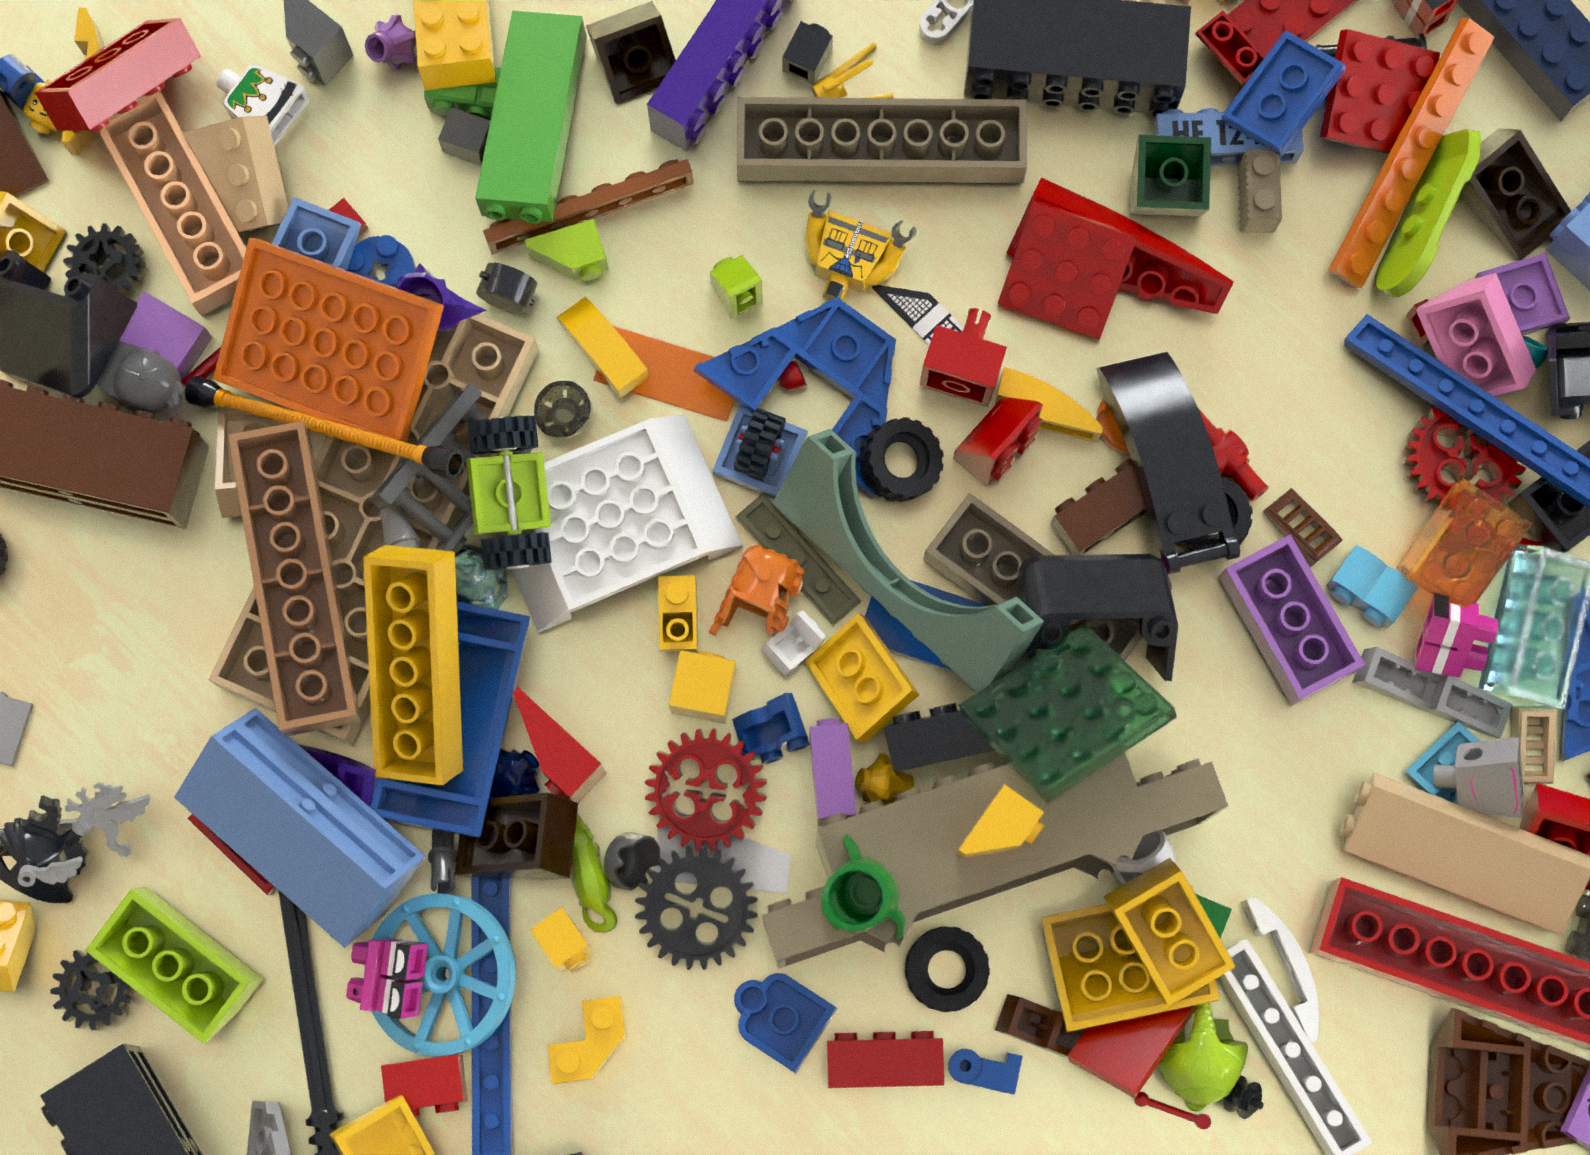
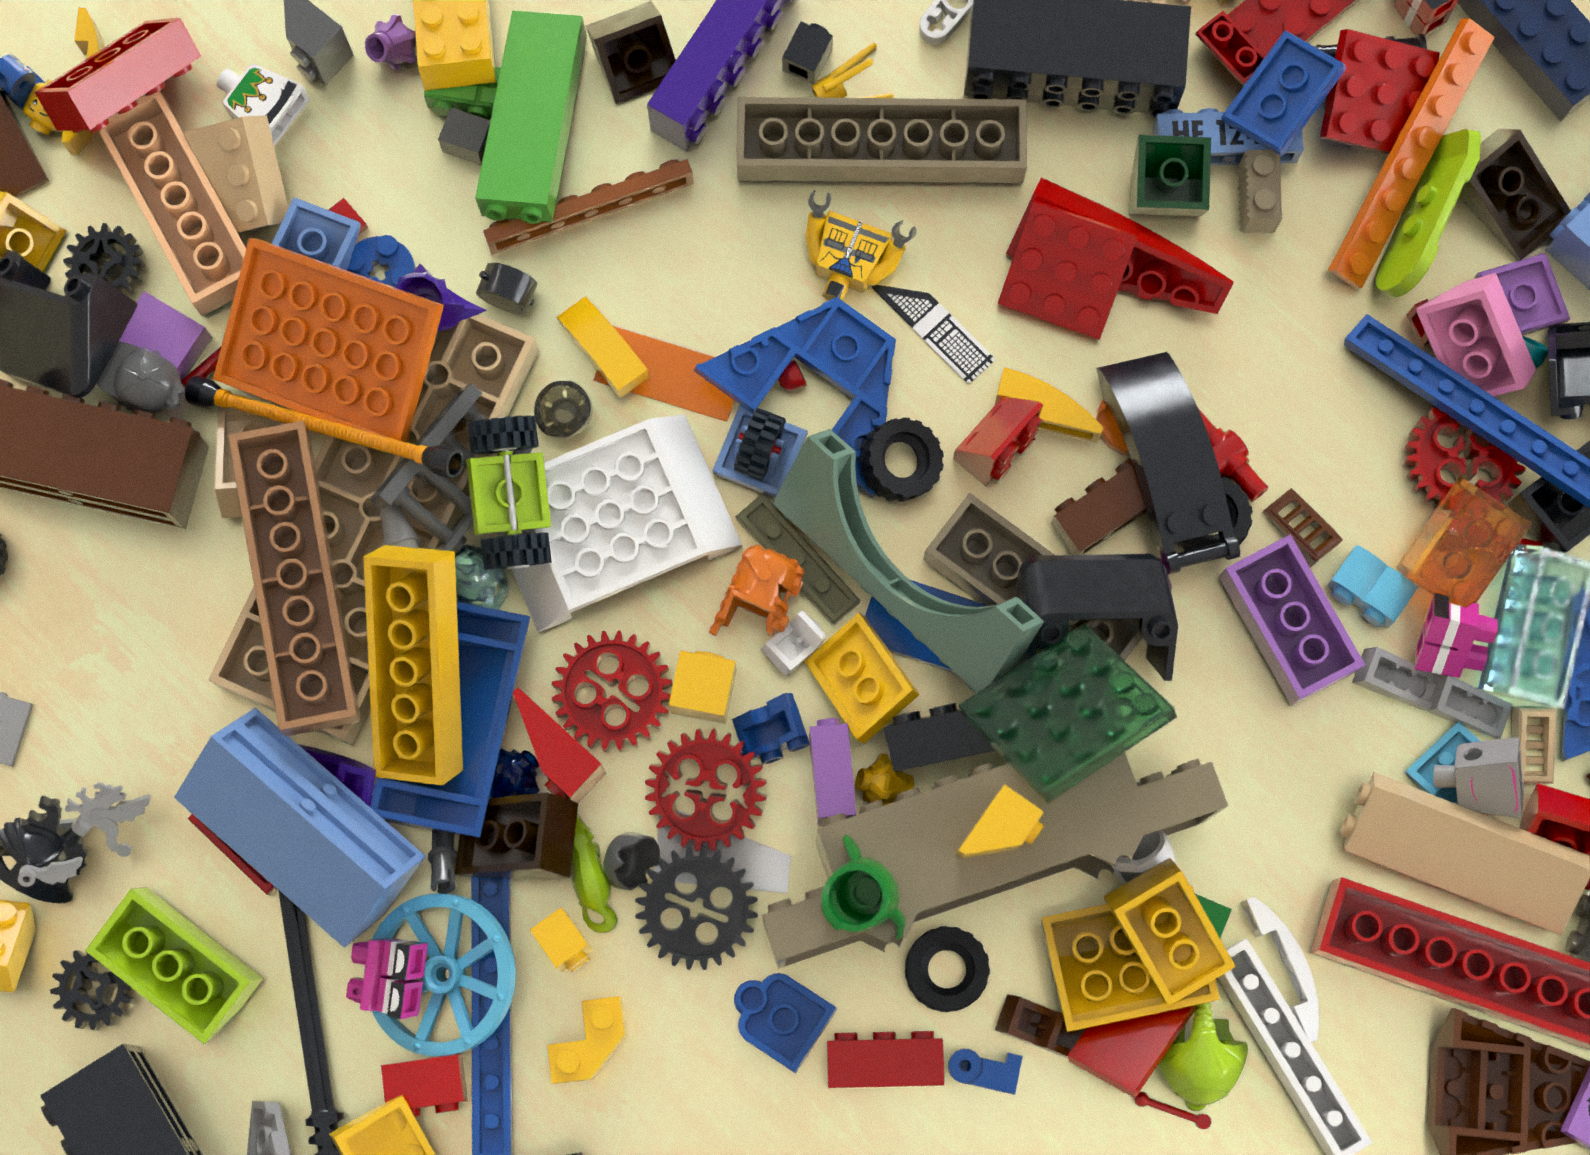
lime slope [524,219,609,281] -> none
yellow slope [658,575,698,651] -> none
lime slope [710,255,763,319] -> none
red brick [919,308,1007,407] -> none
black wheel [1223,1075,1264,1119] -> none
none -> red gear [551,630,673,752]

